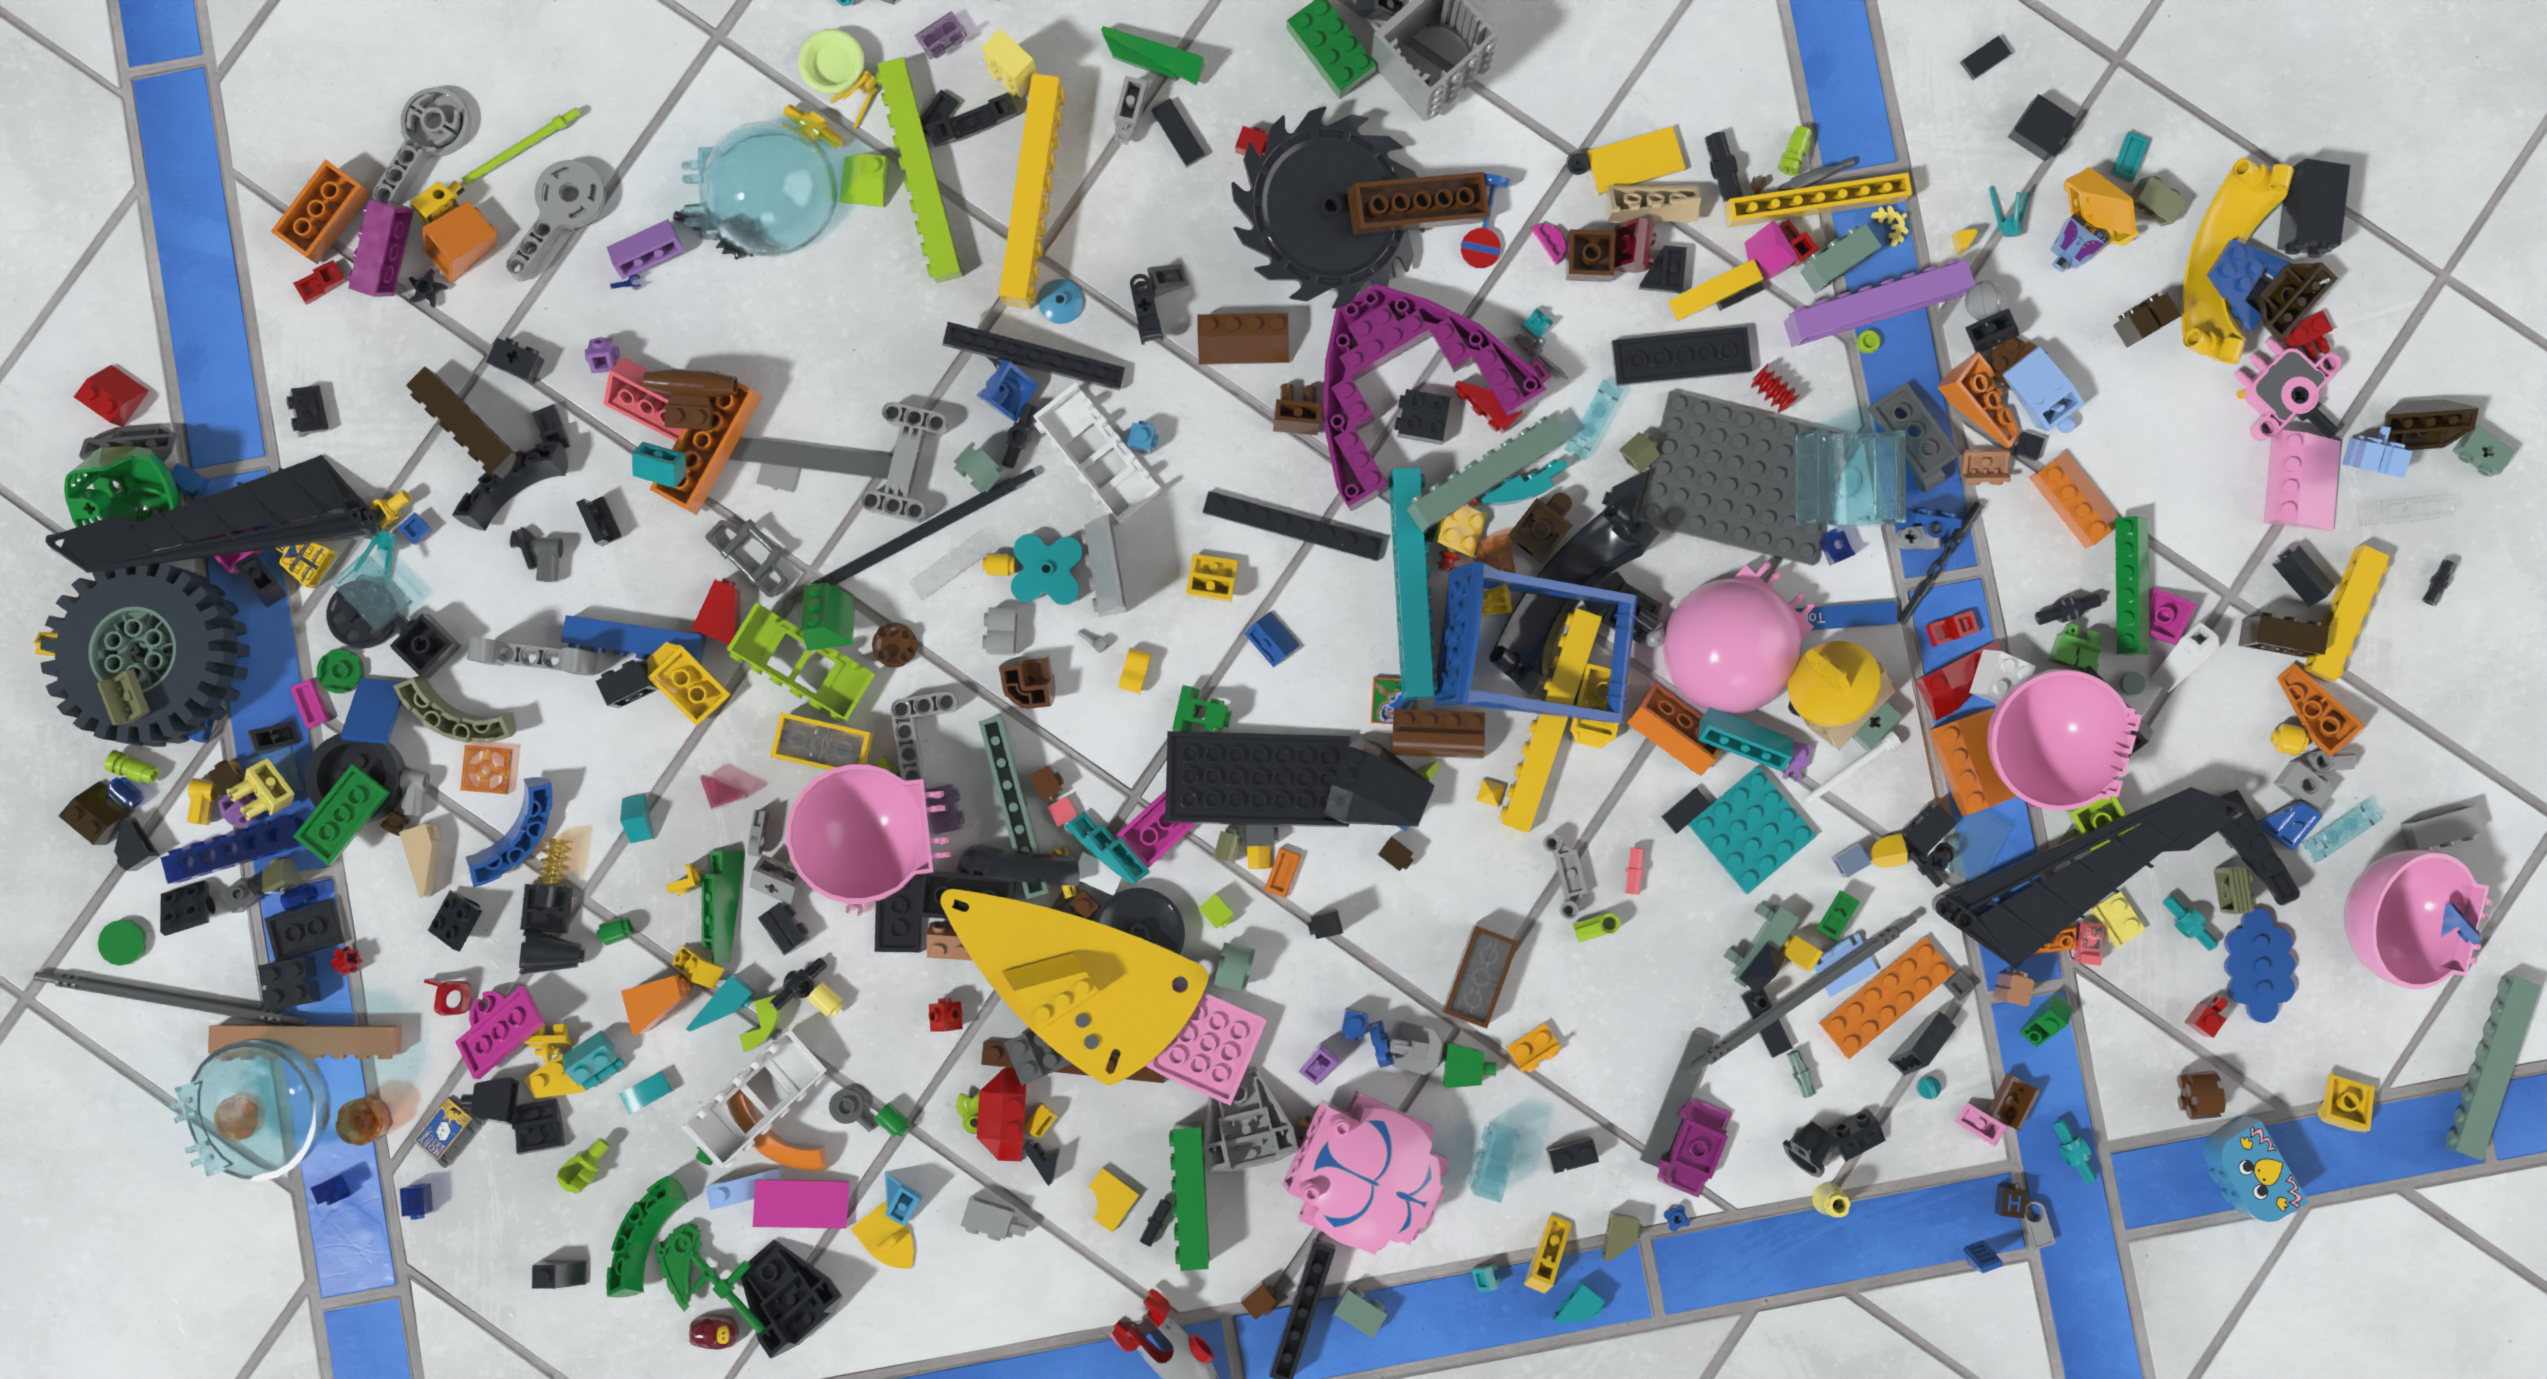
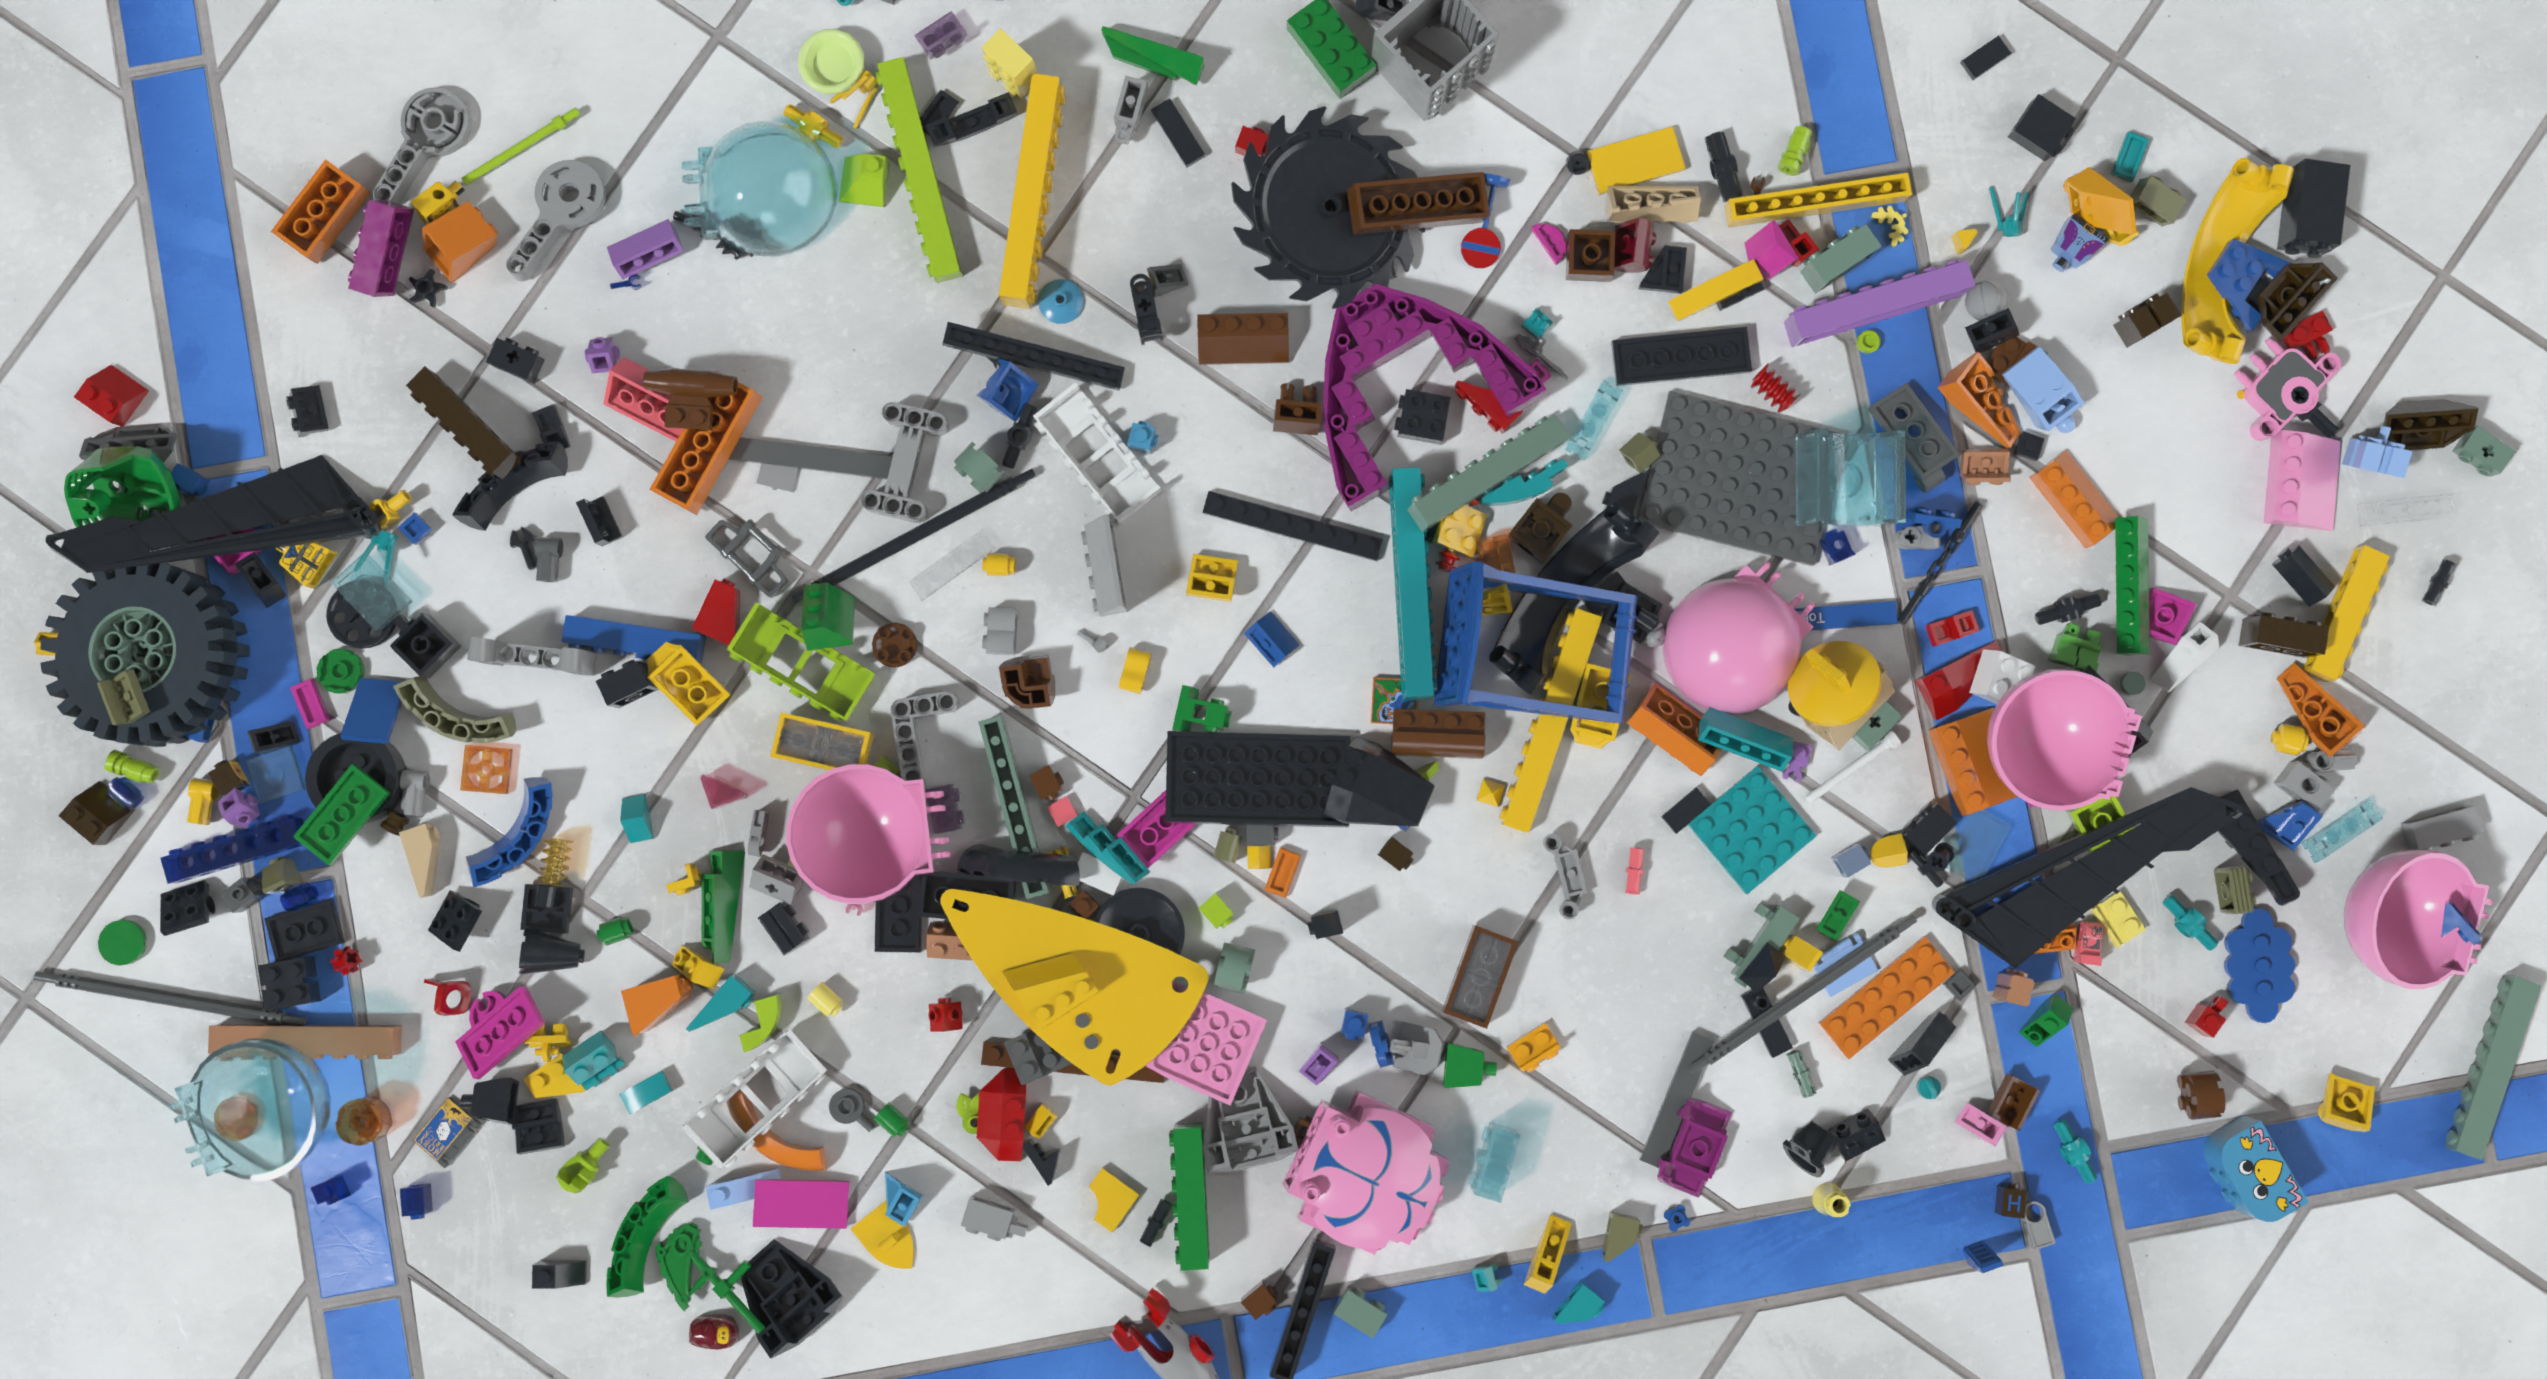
black slope [114,818,160,871] -> none
light yellow brick [227,758,294,820] -> none
red slope [293,260,345,305] -> none
teal brick [632,442,686,488] -> none
black axle [770,958,827,1011] -> none
teal plant [1011,534,1083,606] -> none
black brick [1546,1137,1599,1174] -> none
lime piece [1573,912,1620,943] -> none
dark grey piece [1778,158,1855,192] -> none

